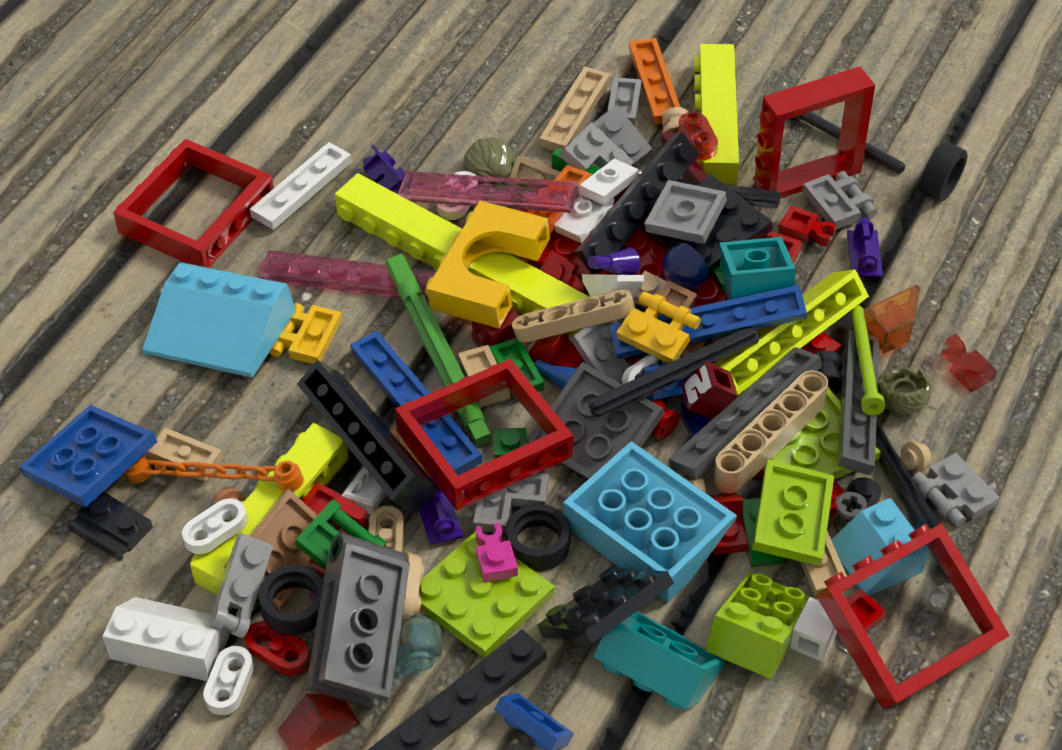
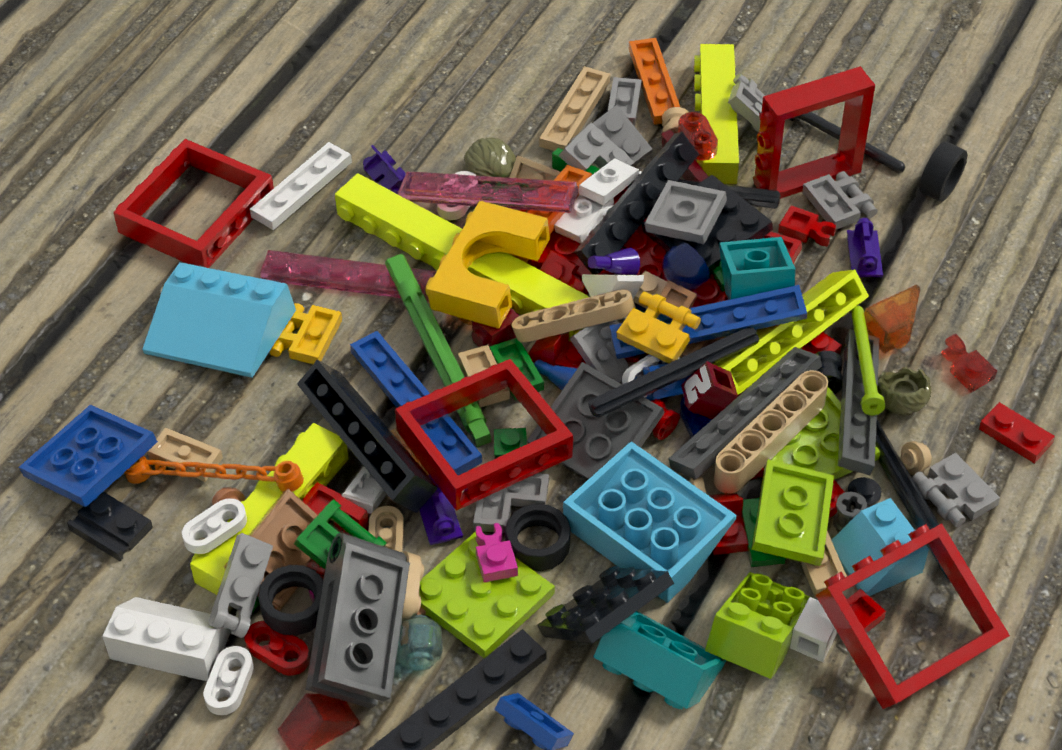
none -> light grey plate [728,73,765,132]
none -> red plate [979,402,1055,464]

